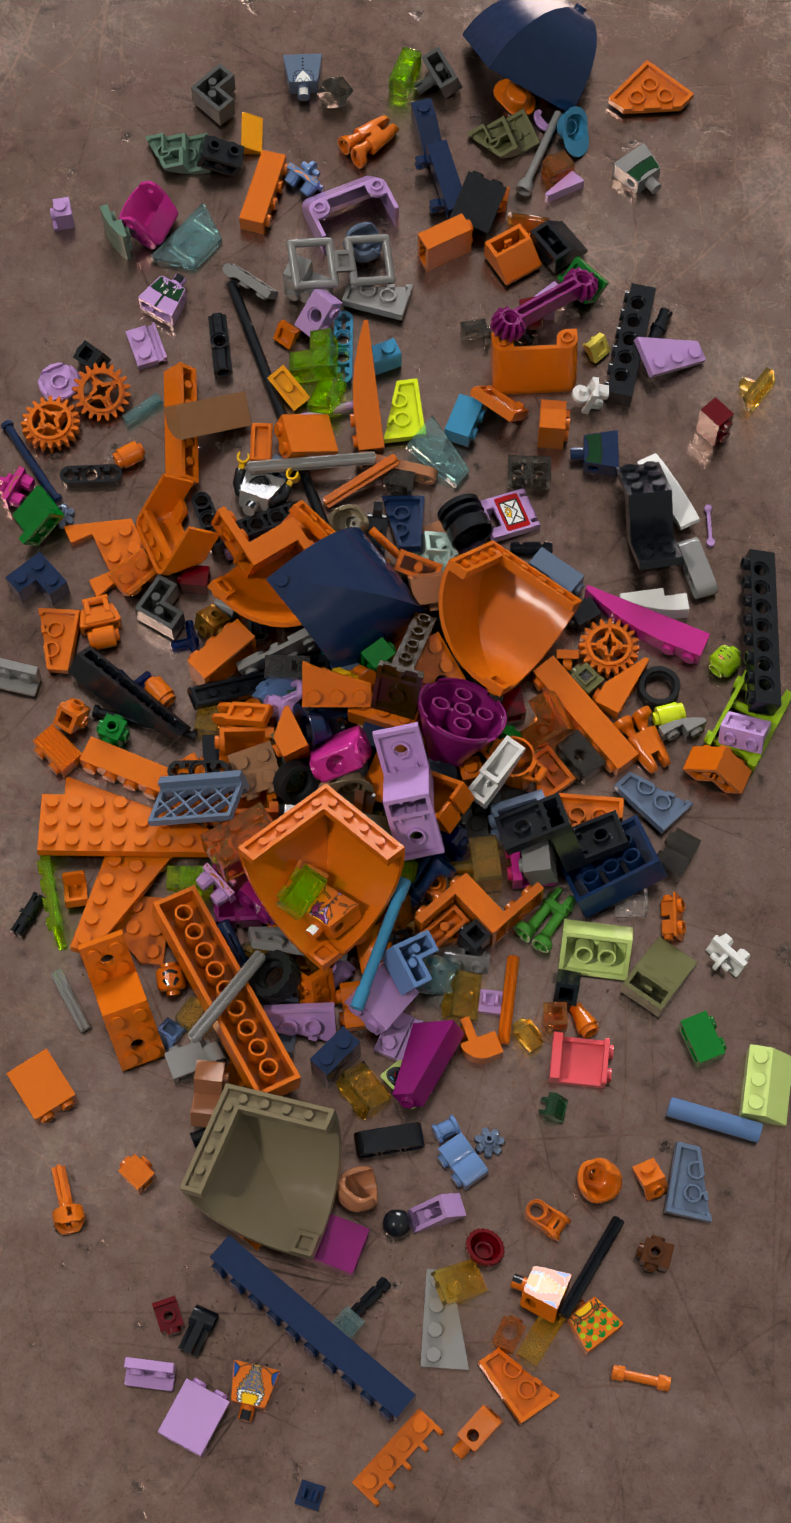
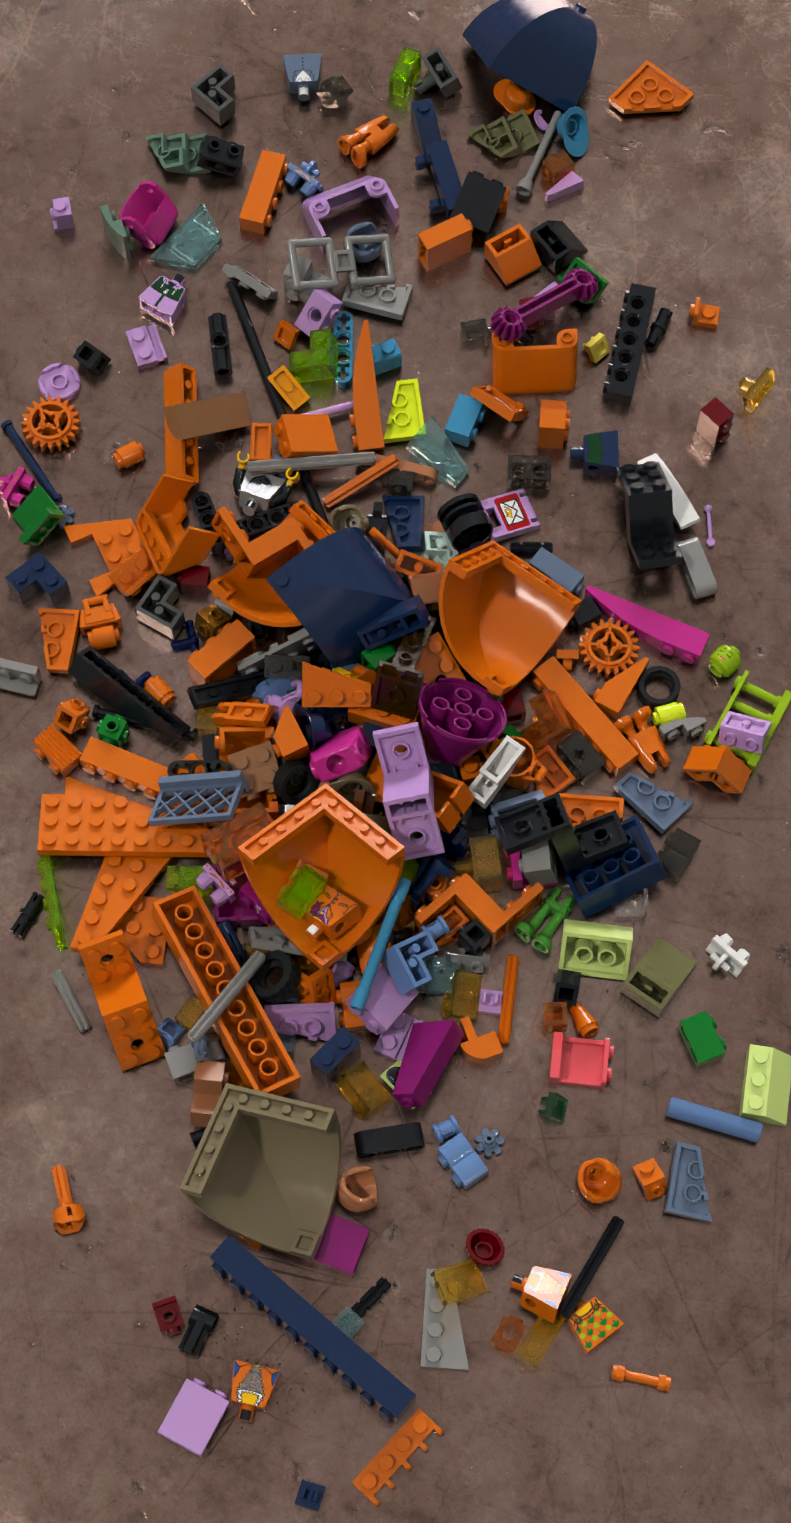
orange panel [6,1048,78,1125] -> none
black beam [60,464,123,488] -> none
orange bracket [62,870,88,908] -> none
orange gear [72,362,131,422] -> none
orange brick [118,1154,157,1195] -> none
clear light blue piece [121,392,163,426] -> none
lavender bracket [124,1357,177,1391] -> none
orange head [155,962,187,996] -> none
light orange slope [241,112,263,154] -> none
clear neon green bracket [307,372,346,415] -> none
black piece [382,1209,413,1239] -> none
lavender slope [408,1193,466,1233] -> none
orange torso [452,1405,505,1459] -> none
orange wing [477,1348,560,1425] -> none
clear orange slope [507,212,550,236] -> none
clear yellow brick [511,1017,544,1053] -> none
orange piece [524,1199,572,1242] -> none
olive window [570,662,605,697] -> none
white hips [571,377,609,414] -> none
light grey torso [612,143,662,194] -> none
white slope [619,588,690,619] -> none
lavender wing [634,337,706,378] -> none
reddish brown brick [636,1235,675,1273] -> none
orange hinge [661,892,686,942] -> none
black brick [740,549,782,716] -> none
none -> sand blue axle [191,1032,210,1062]
none -> dark blue slope [357,594,429,651]
none -> medium blue bush [420,915,451,940]
none -> orange bracket [689,297,720,329]

